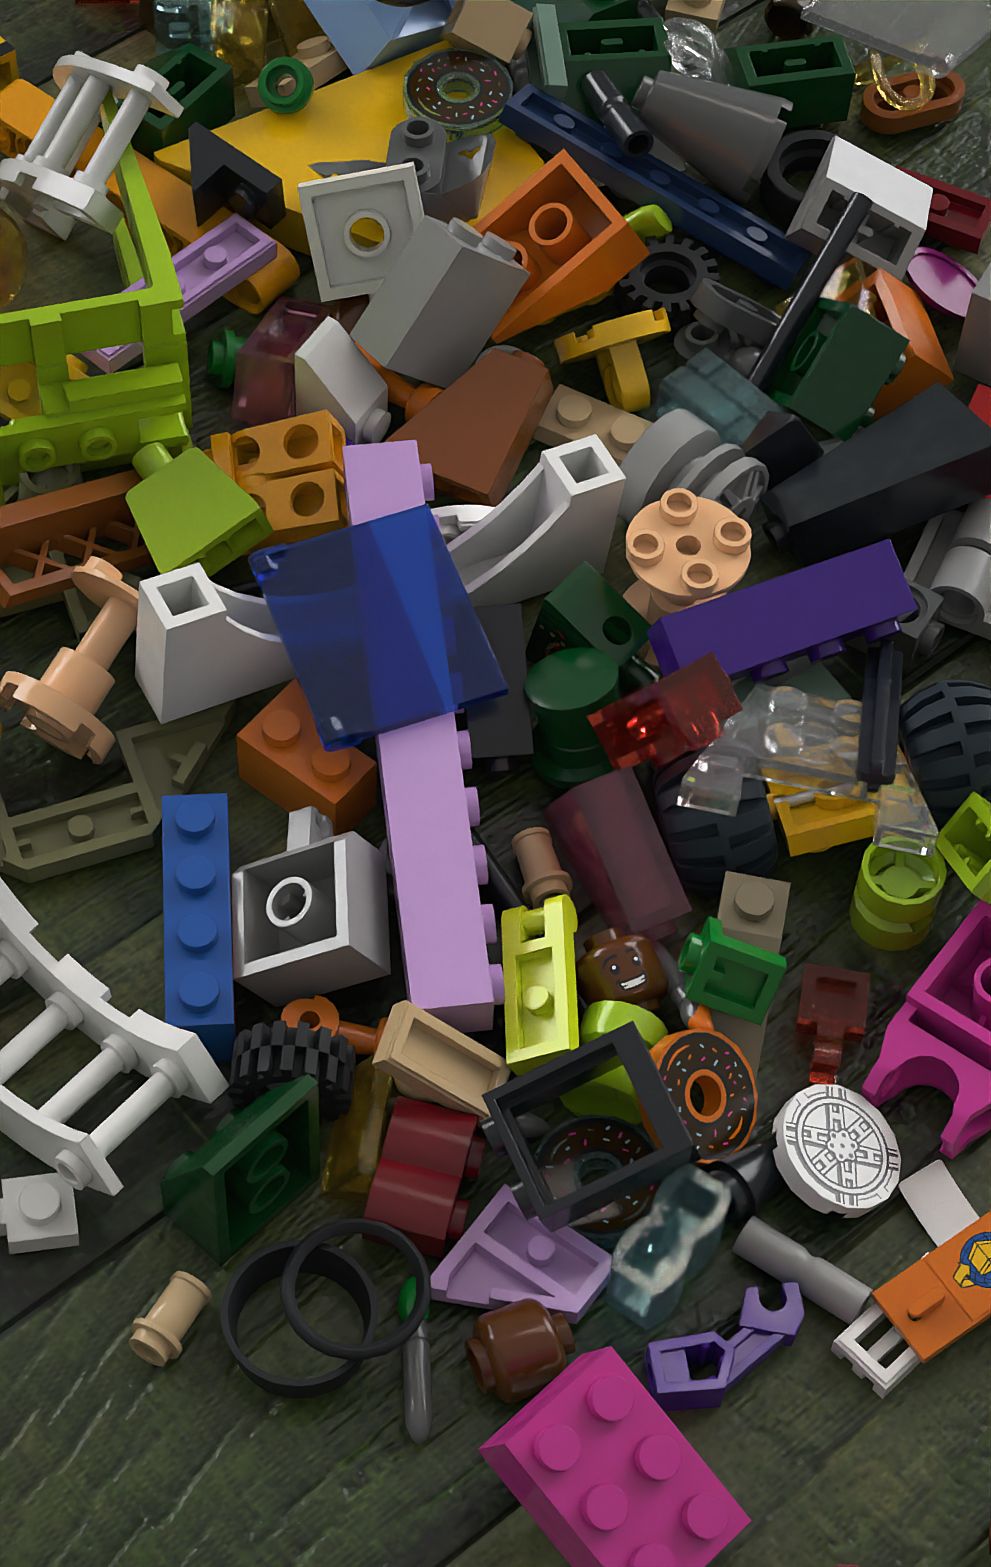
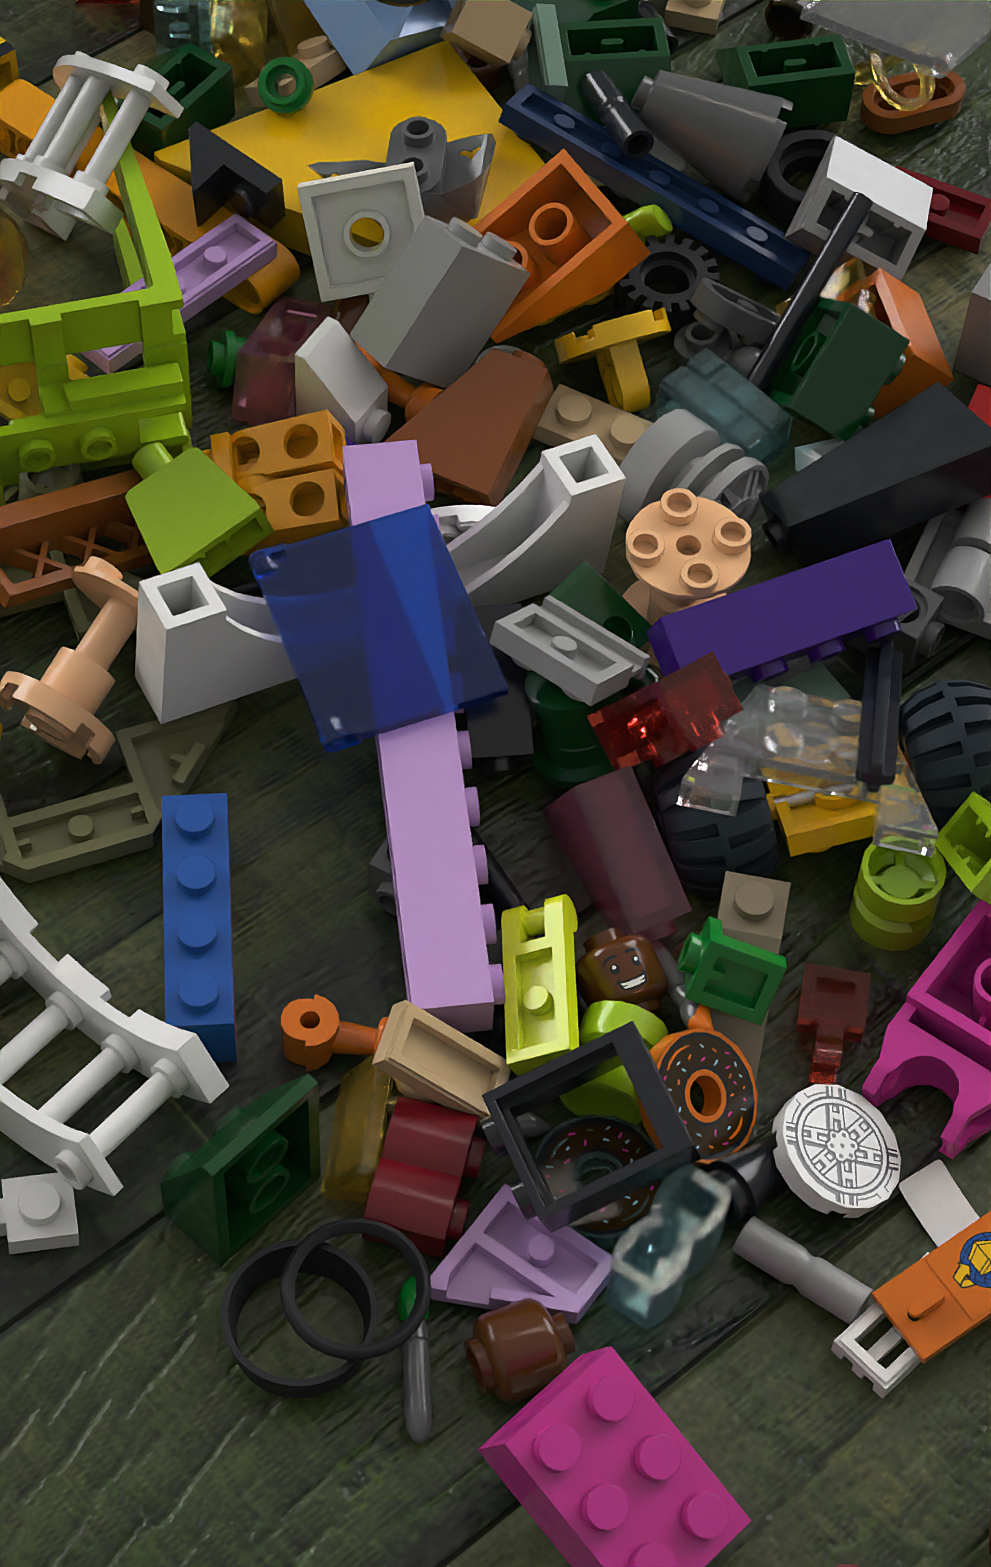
tan pin [129,1271,212,1366] -> none
black tyre [228,1020,356,1125] -> none
light grey hinge [232,806,391,1008] -> none
orange brick [236,654,377,836] -> none
tile [403,48,514,141] -> none
tan pin [511,827,573,909] -> none
piece [644,1282,805,1411] -> none
clear hat [663,17,733,85] -> none
black slope [740,411,825,492] -> none
piece [905,247,978,320] -> none
none -> light grey plate [489,595,650,706]

